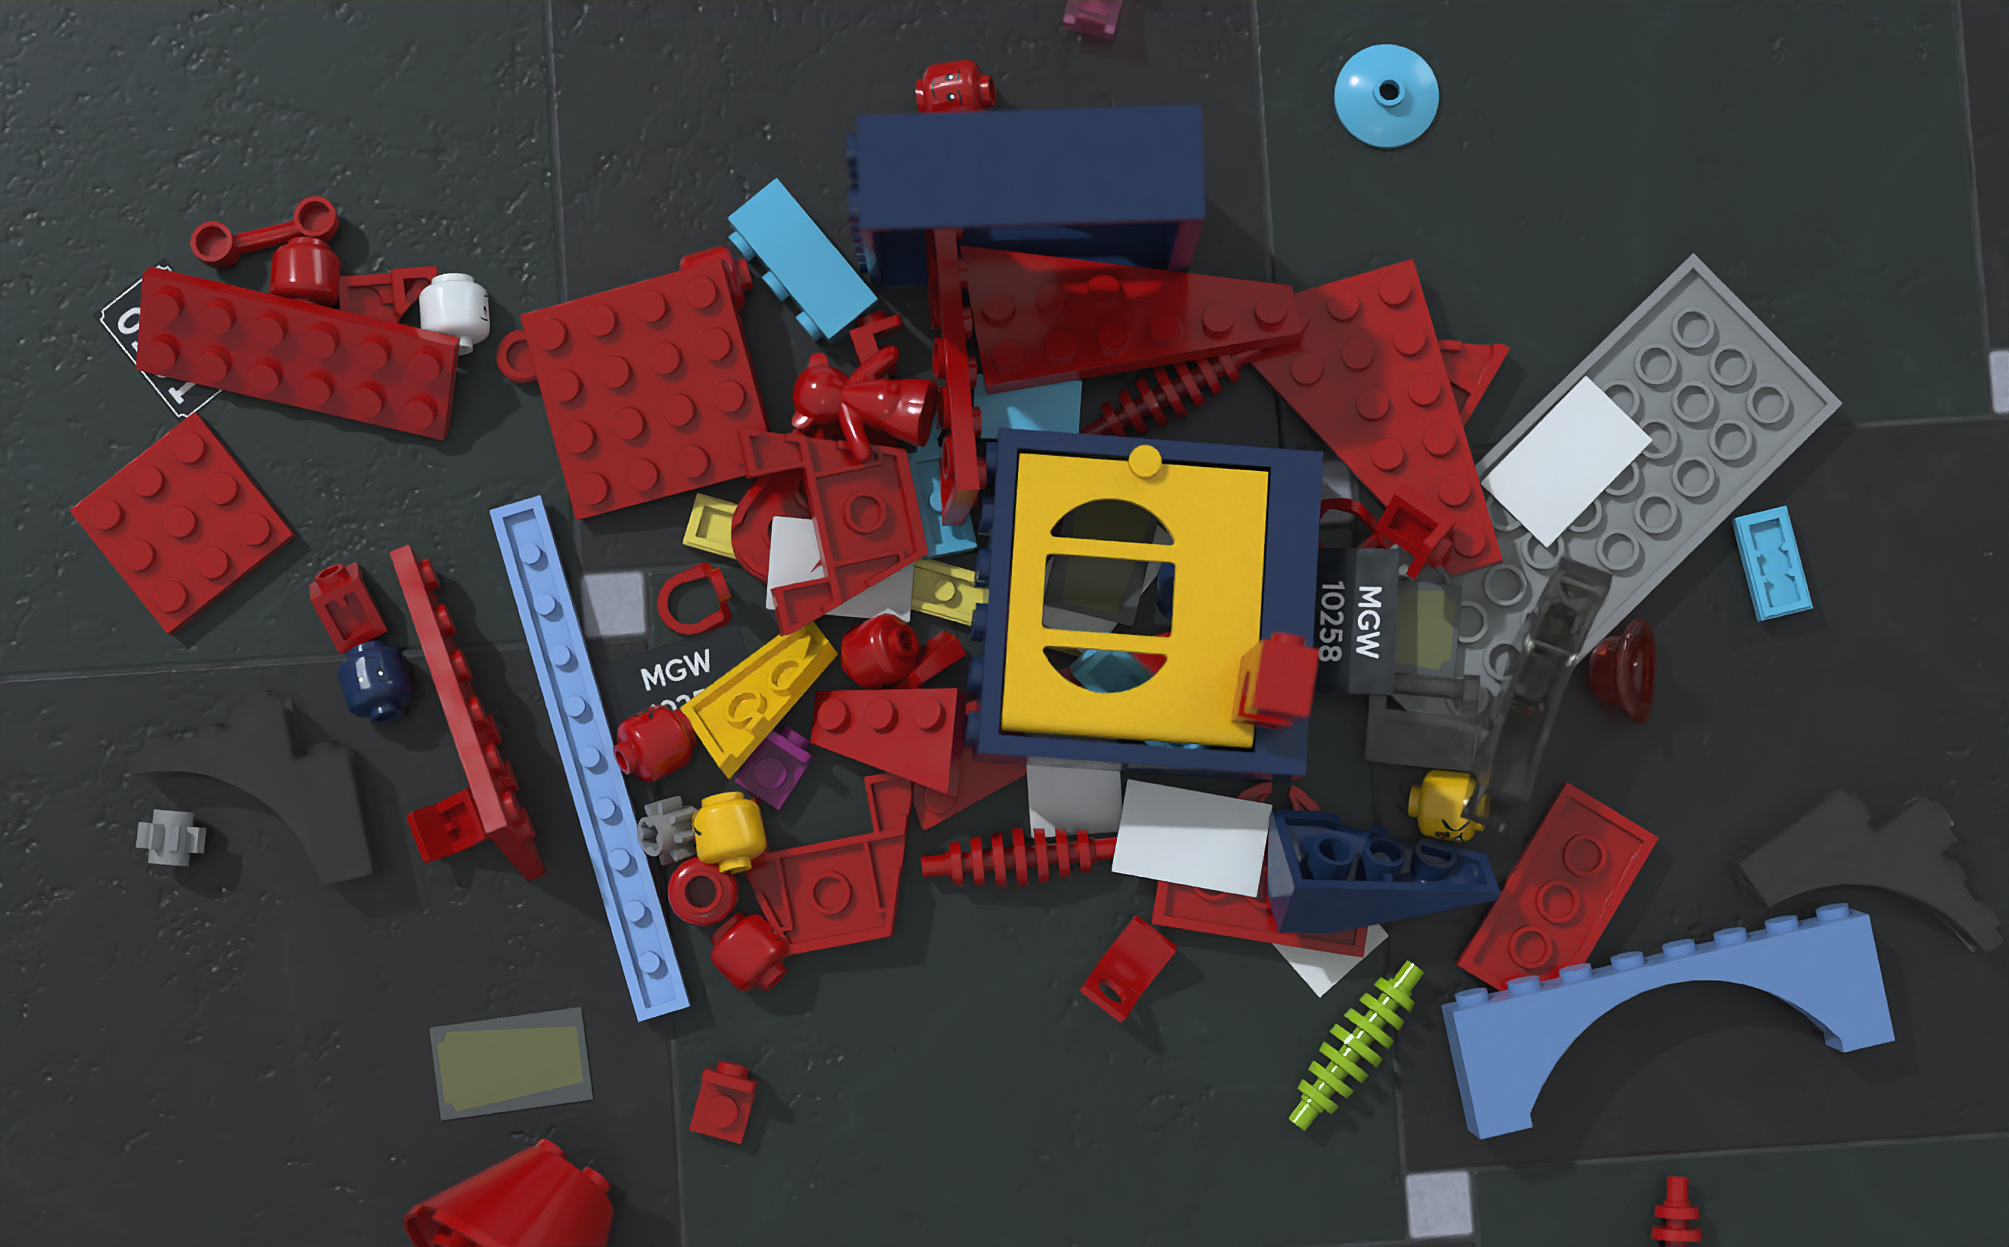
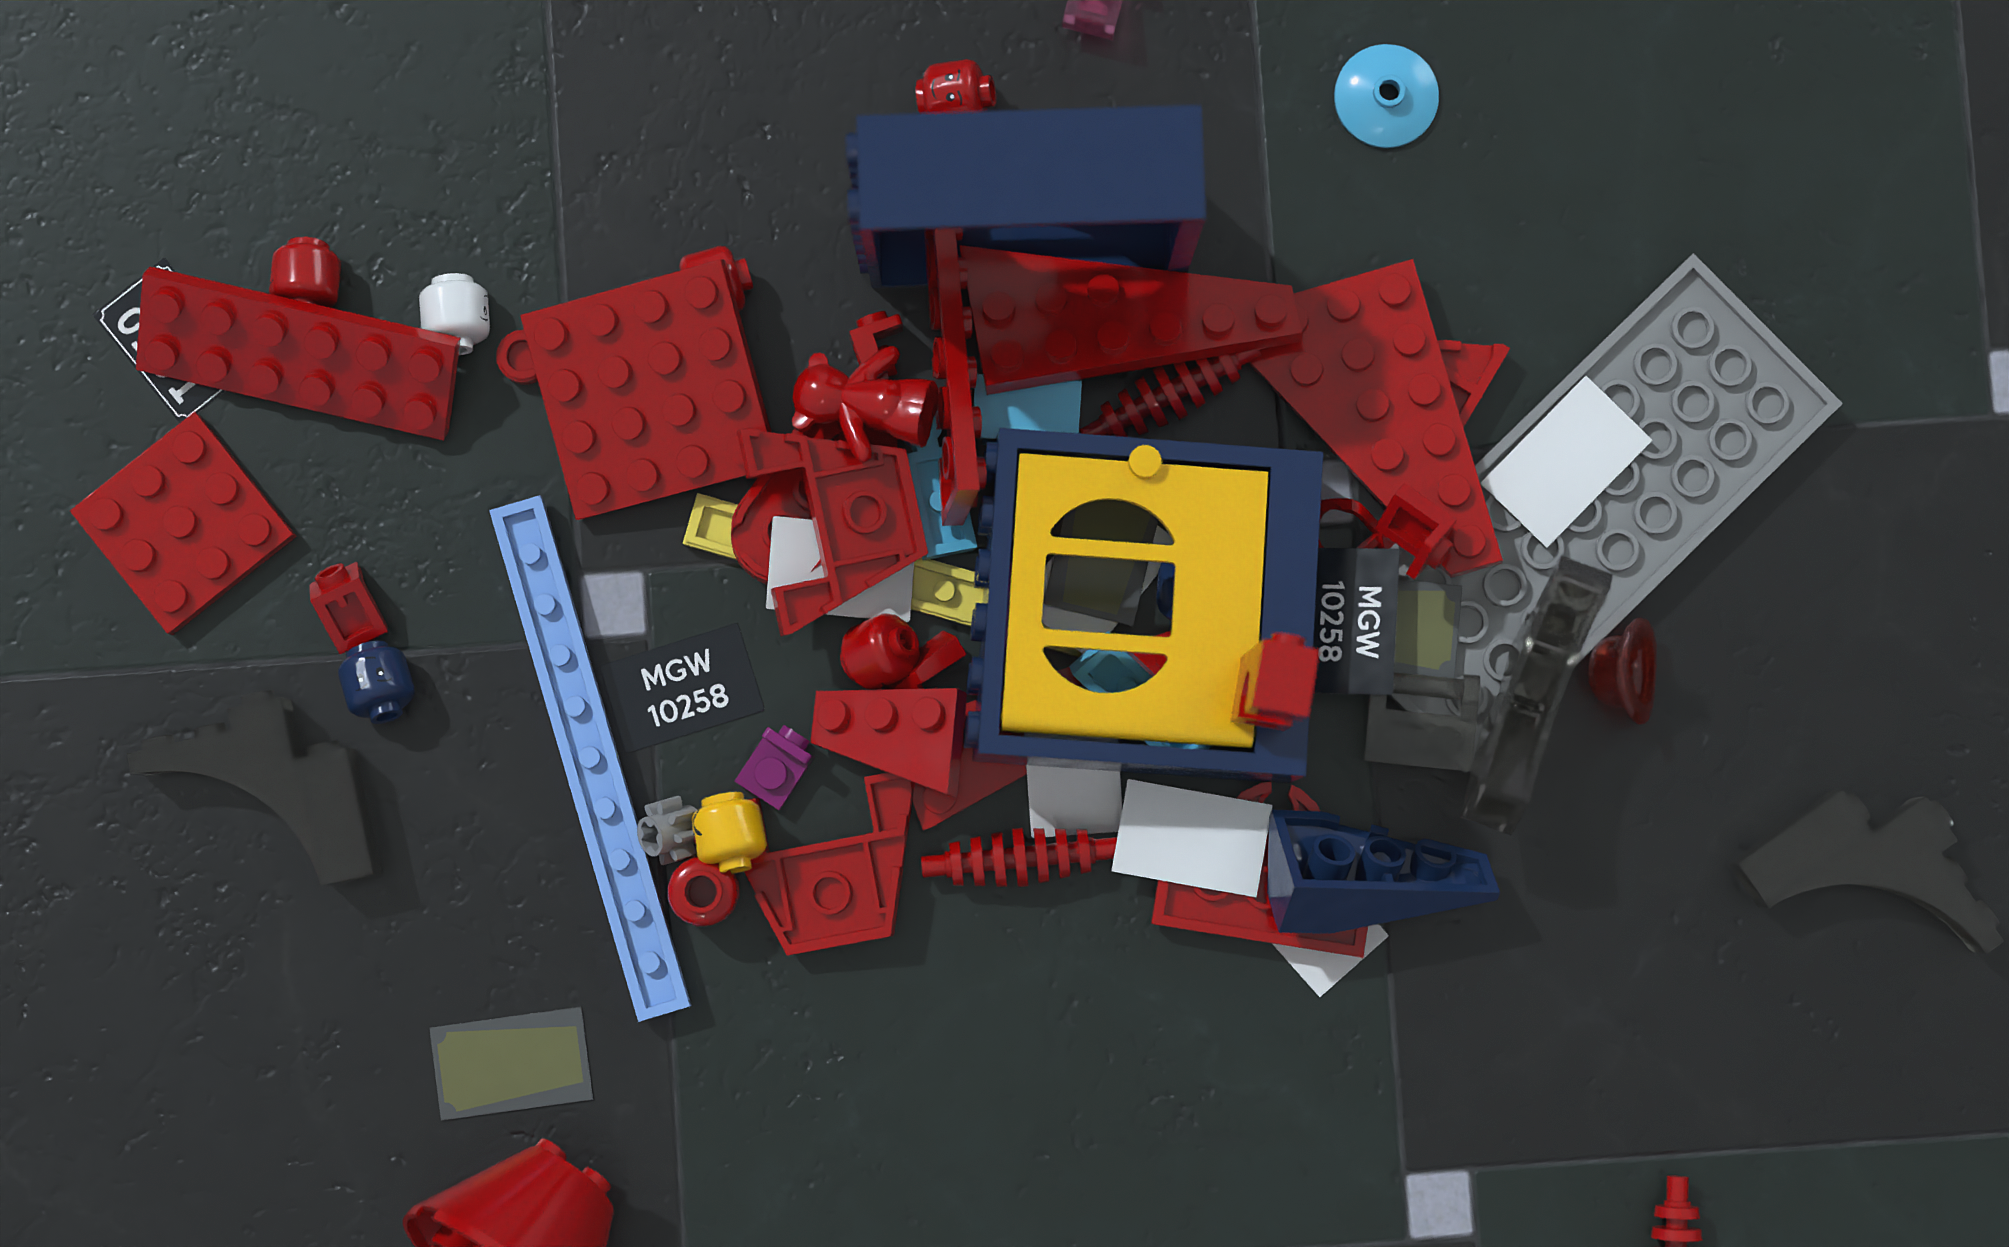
light grey gear [136,809,206,866] -> none
red bar [190,196,339,269] -> none
red slope [338,266,437,323] -> none
red wing [389,545,547,882] -> none
red bracket [406,787,490,863] -> none
red head [613,704,696,783] -> none
red piece [657,563,732,636] -> none
yellow wing [680,621,838,779] -> none
red bracket [689,1060,759,1144] -> none
red head [710,912,789,992] -> none
medium azure brick [728,178,880,347] -> none
red bracket [1080,916,1178,1023] -> none
lime piece [1288,960,1424,1131] -> none
yellow head [1408,769,1489,842] -> none
medium blue arch [1441,903,1895,1140] -> none
red plate [1455,782,1659,991] -> none
medium azure plate [1731,506,1813,622] -> none

